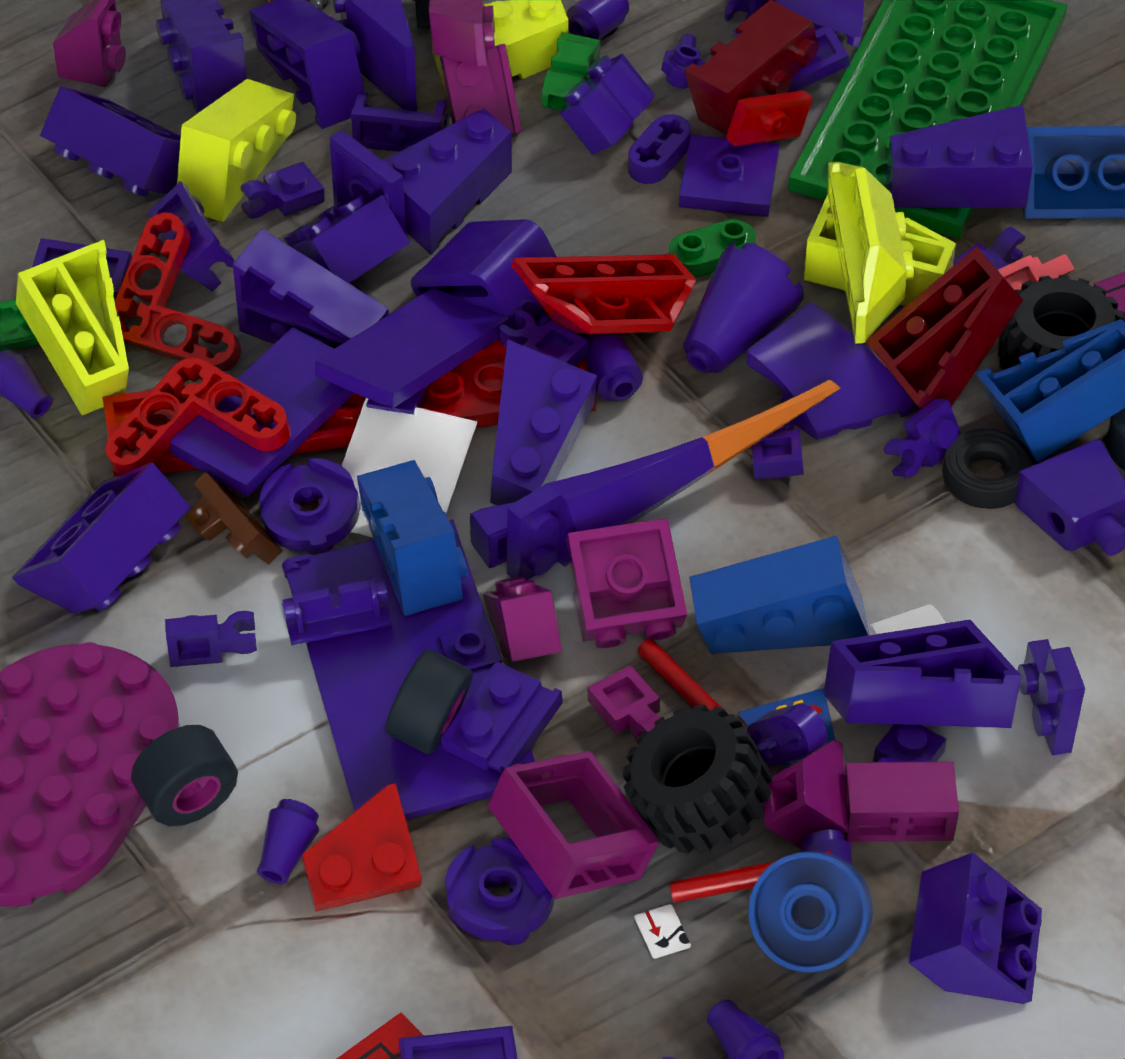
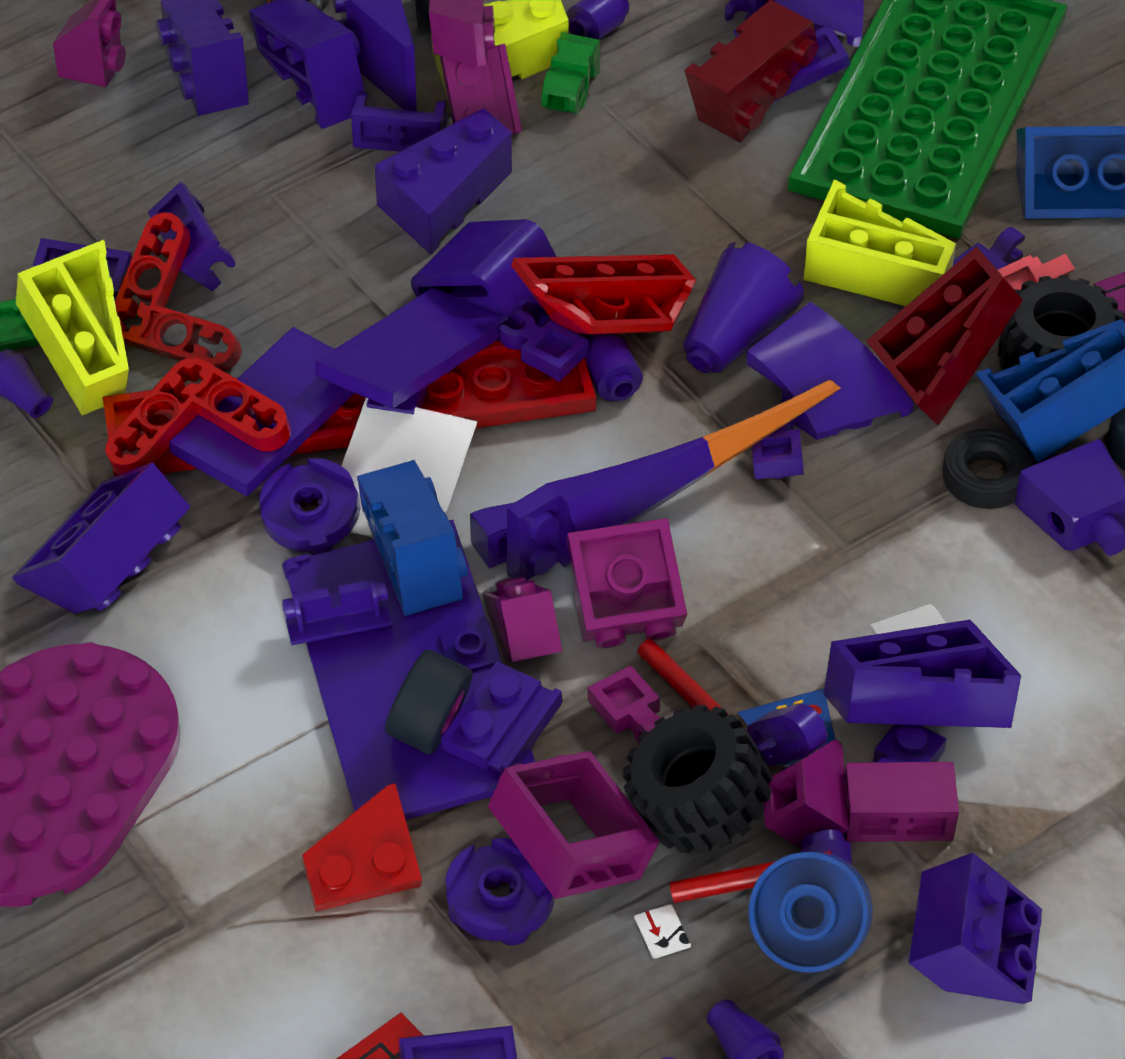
dark purple slope [39,86,181,197] -> none
black wheel [131,725,238,826] -> none
dark purple plate [165,611,257,667] -> none
neon yellow wedge [177,79,296,222] -> none
reddish brown hinge [186,472,283,565] -> none
dark purple wedge [233,229,389,349] -> none
dark purple plate [241,162,325,219] -> none
dark purple cone [257,799,319,884] -> none
dark purple slope [284,194,410,283] -> none
dark purple plate [330,130,406,235] -> none
dark purple wedge [490,339,597,506] -> none
dark purple brick [560,53,655,155] -> none
dark purple beam [628,114,691,184] -> none
dark purple piece [661,34,705,89] -> none
green plate [668,219,756,278] -> none
dark purple plate [679,134,780,217] -> none
blue wedge [689,535,870,654] -> none
red plate [726,90,813,147] -> none
neon yellow wedge [827,162,914,344] -> none
dark purple plate [883,399,961,477] -> none
dark purple wedge [886,105,1033,208] -> none
dark purple plate [1018,639,1085,755] -> none

